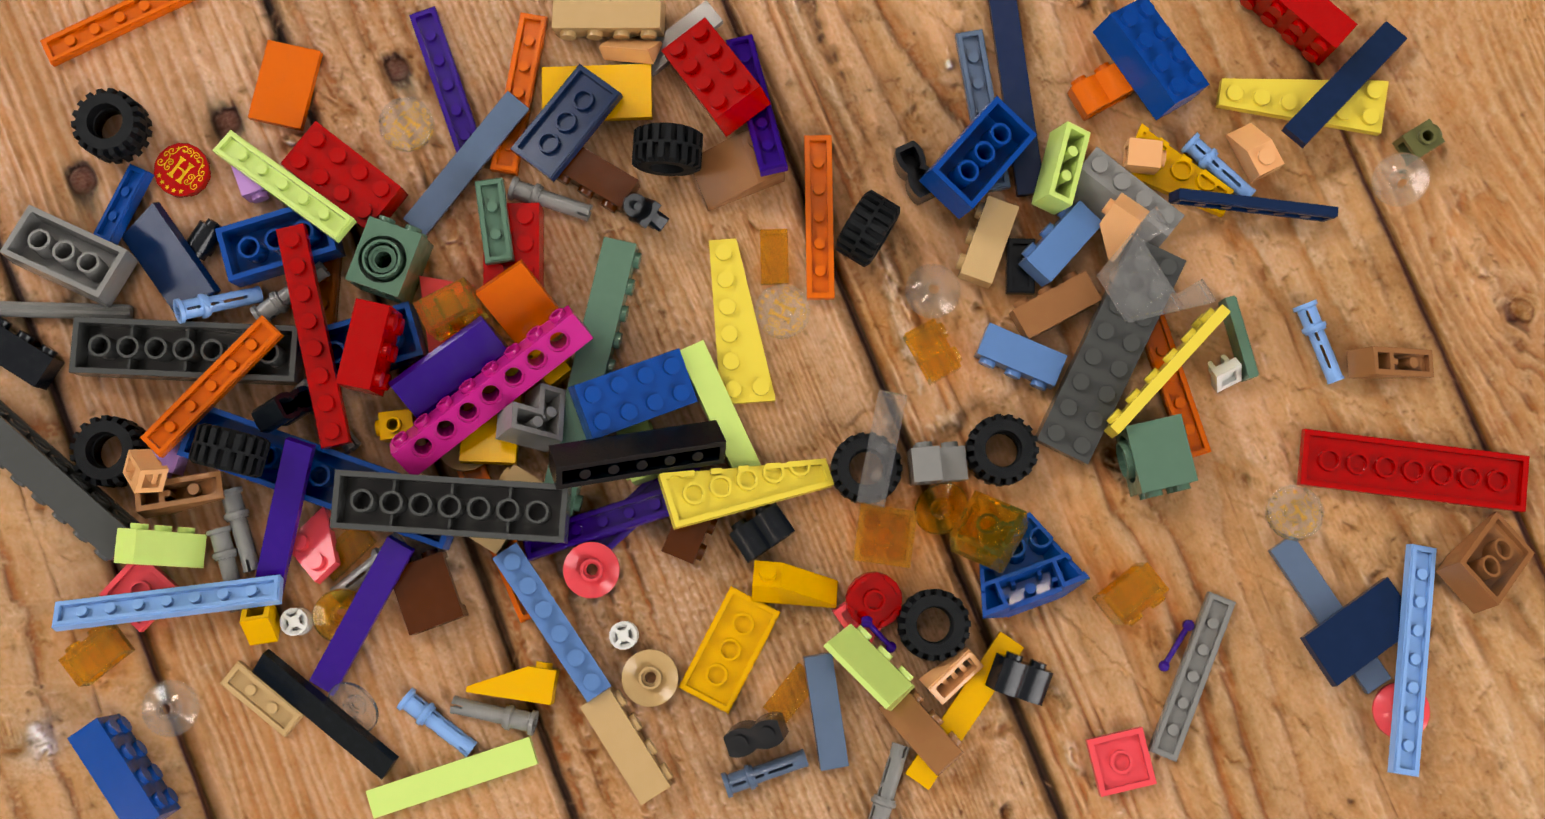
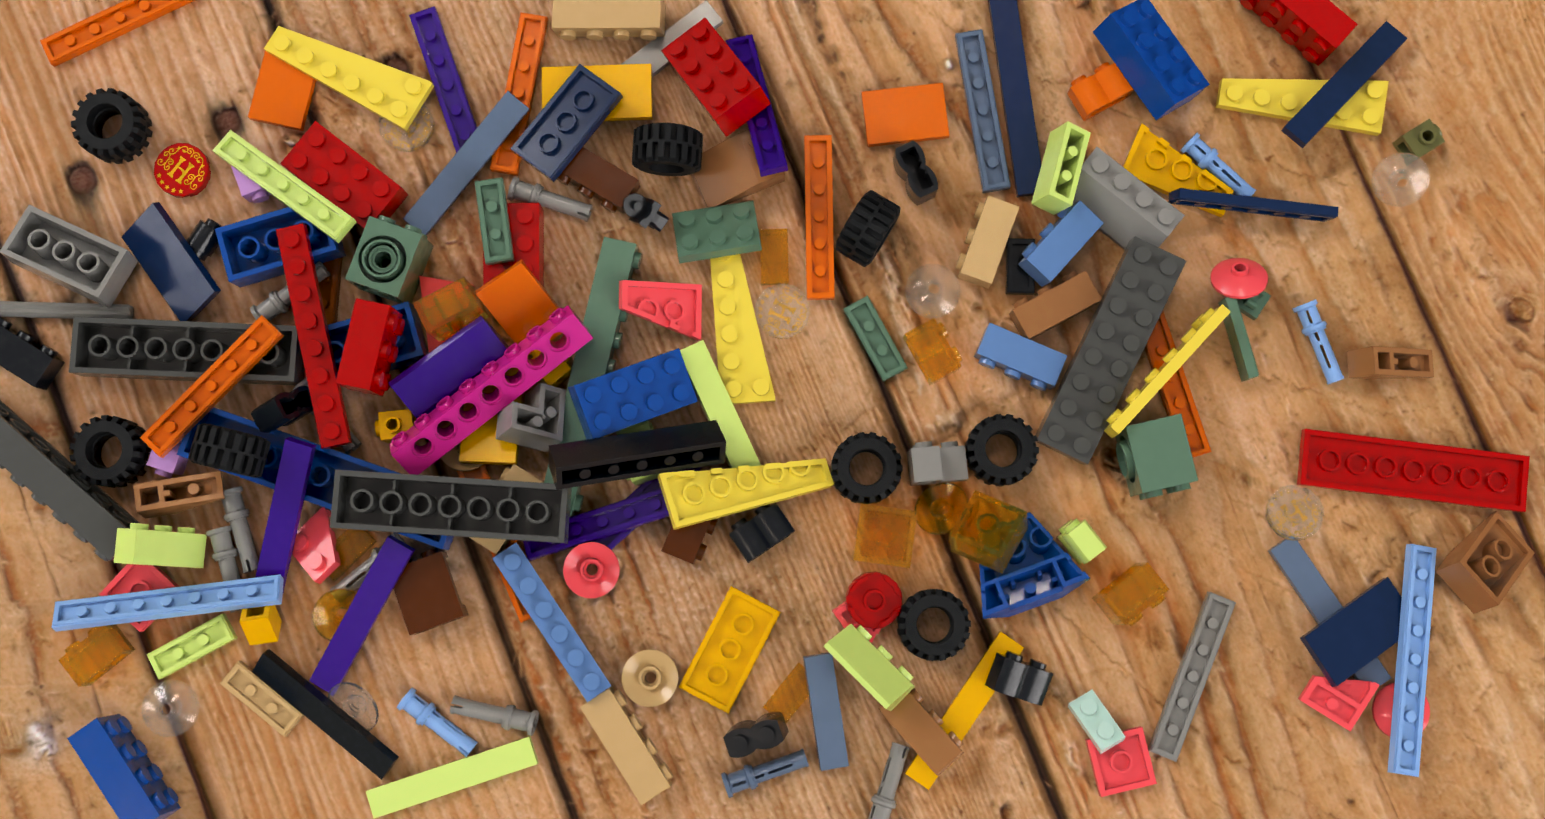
blue tile [93,164,154,245] -> none
light nougat brick [122,449,169,493] -> none
light blue pin [173,286,263,324] -> none
white wheel [280,607,314,636] -> none
yellow slope [466,661,560,705] -> none
light nougat slope [599,37,662,64] -> none
white wheel [609,621,639,650] -> none
yellow slope [752,560,838,608] -> none
clear tile [856,390,907,508] -> none
dark purple hinge [861,616,896,653] -> none
blue brick [919,96,1037,219] -> none
light nougat slope [919,647,983,705] -> none
clear wing [1096,206,1216,323] -> none
light nougat slope [1099,193,1150,263] -> none
light nougat brick [1122,137,1166,175] -> none
dark purple hinge [1158,620,1195,672] -> none
white tile [1208,354,1242,393] -> none
light nougat slope [1226,123,1284,184] -> none
none -> yellowish green tile [146,613,238,679]
none -> light yellow wing [264,26,434,131]
none -> coral wing [619,280,702,341]
none -> sand green plate [672,200,762,264]
none -> sand green tile [843,295,908,382]
none -> orange tile [861,83,950,147]
none -> yellowish green brick [1057,518,1107,565]
none -> light aqua plate [1068,689,1126,754]
none -> coral dish [1210,258,1268,299]
none -> sand green tile [1237,291,1271,320]
none -> coral wing [1298,675,1380,732]

